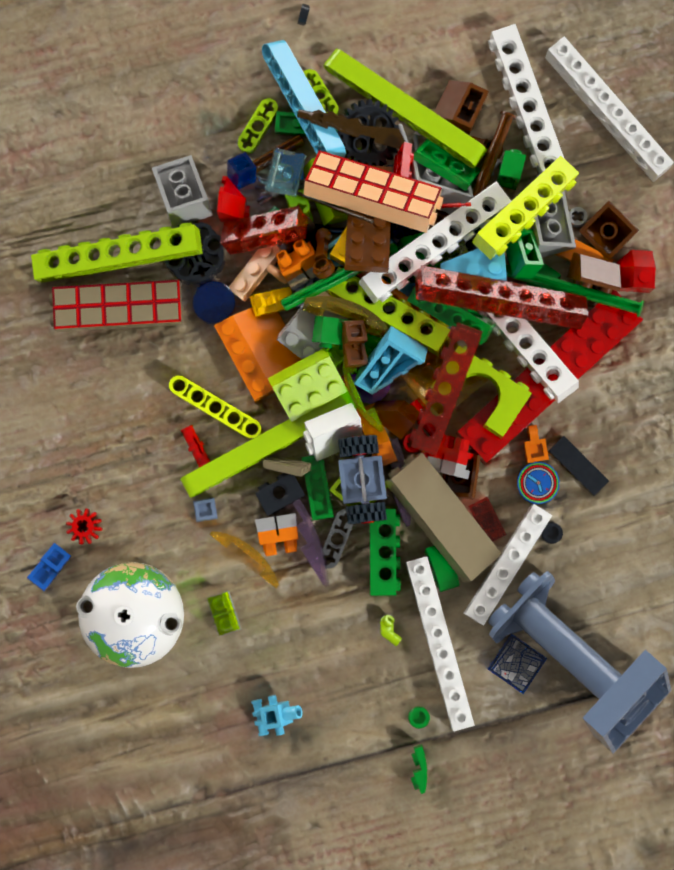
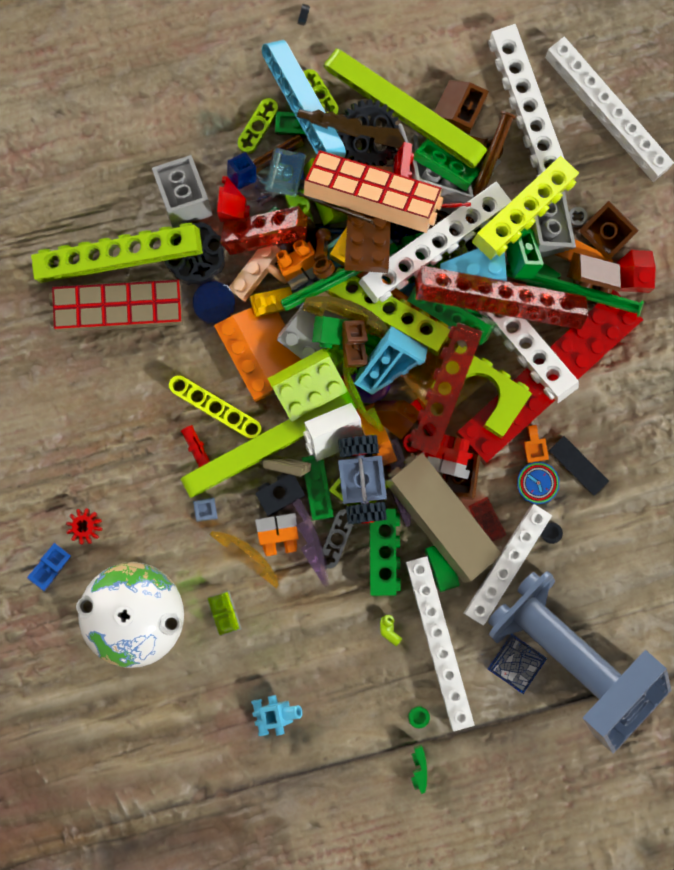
green brick [497,149,526,190] -> none

